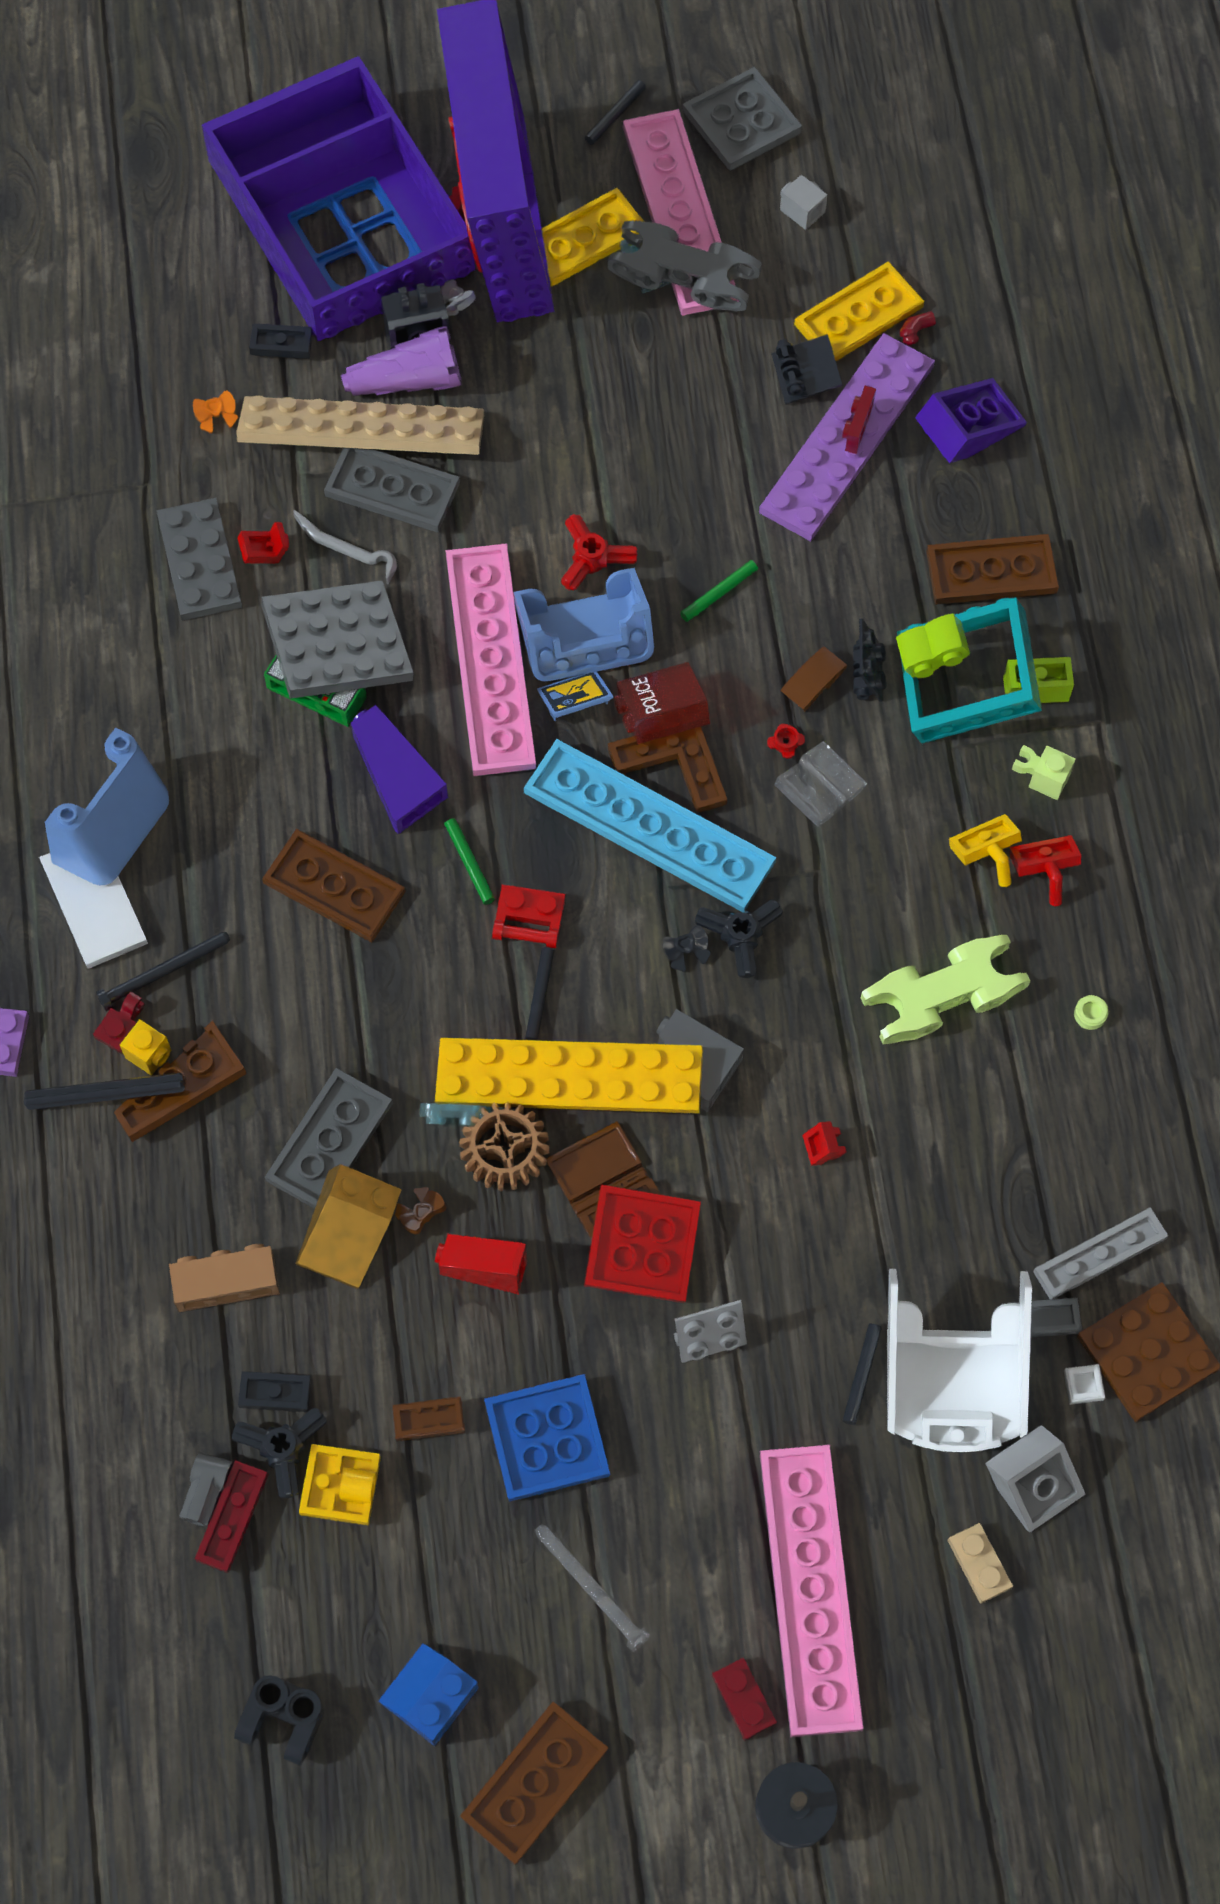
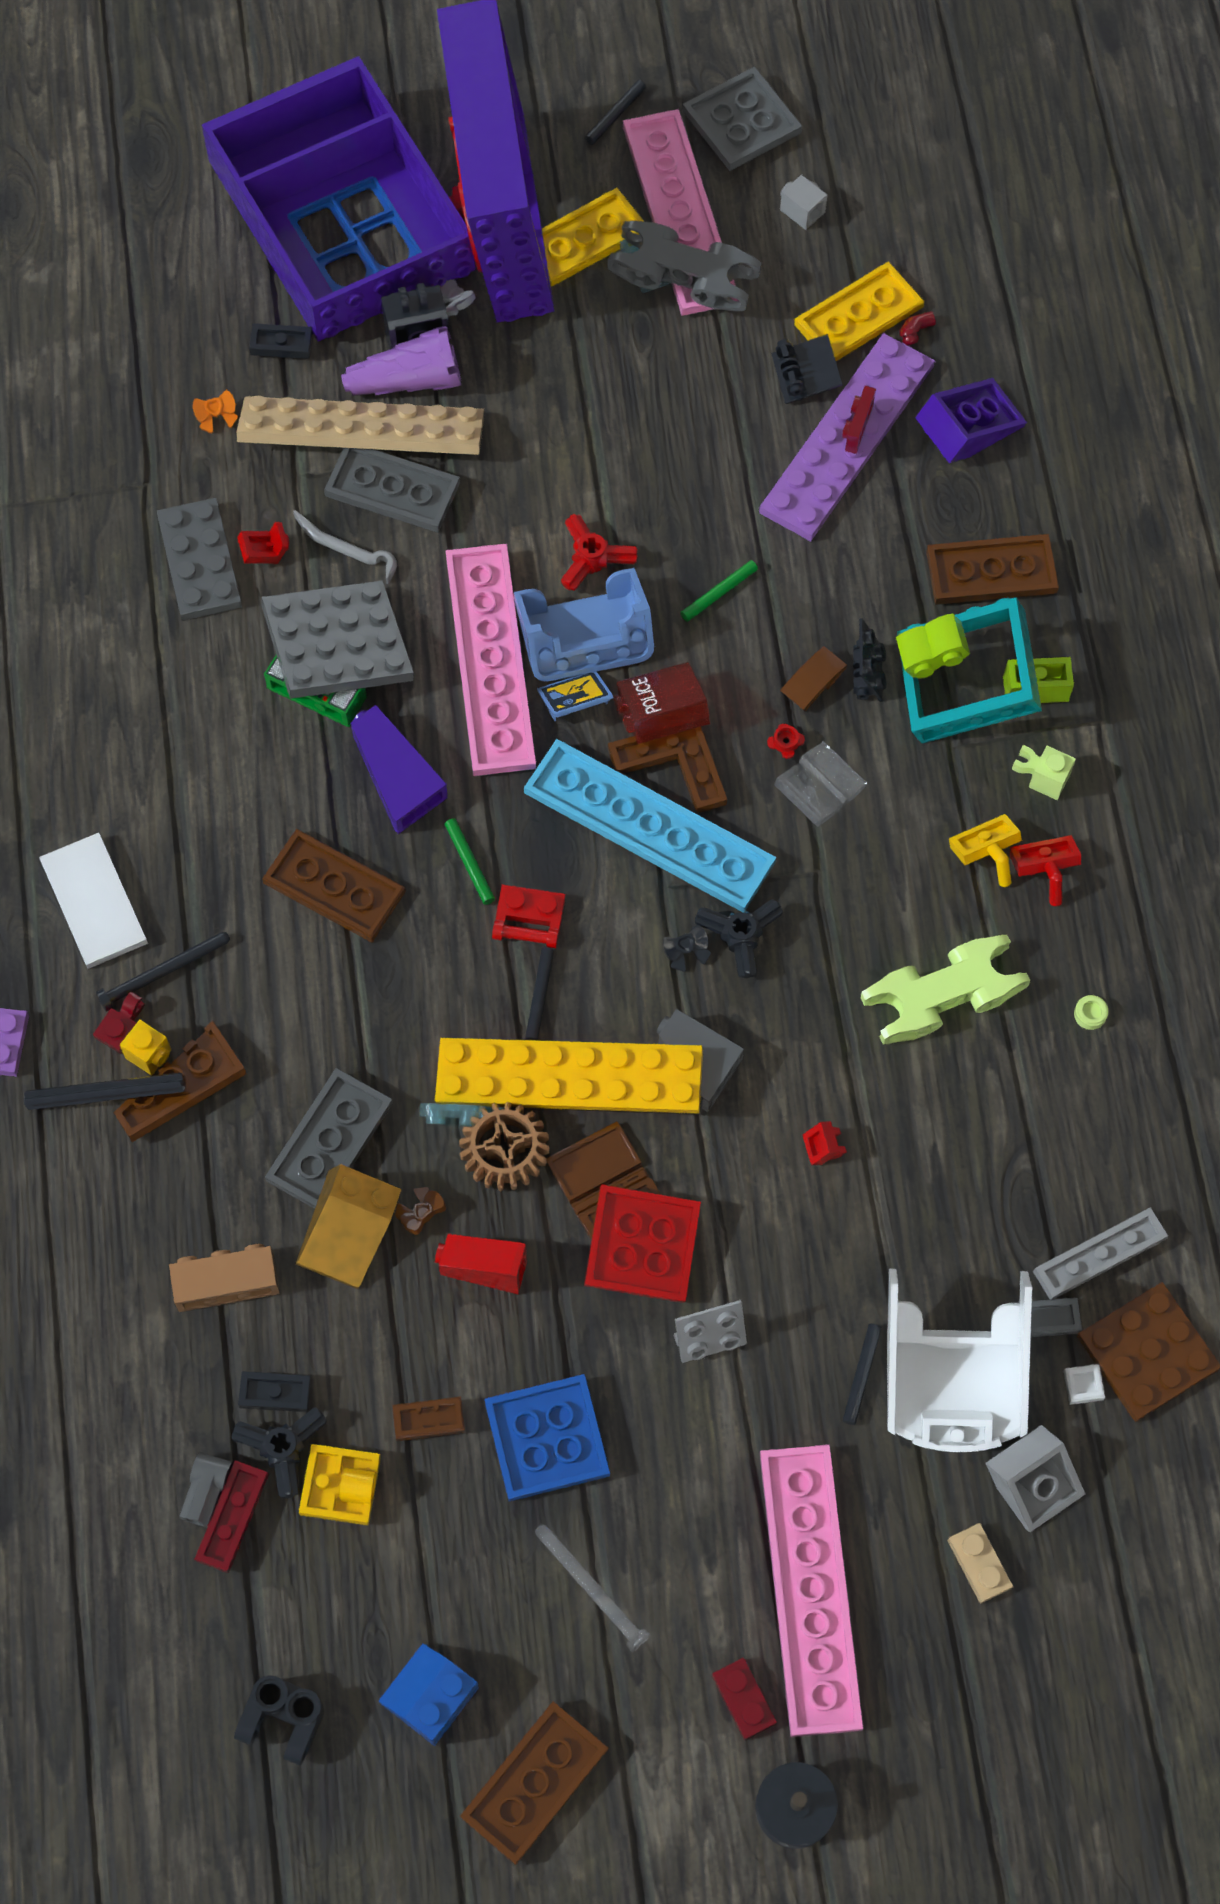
medium blue windscreen [45,728,169,886] -> none

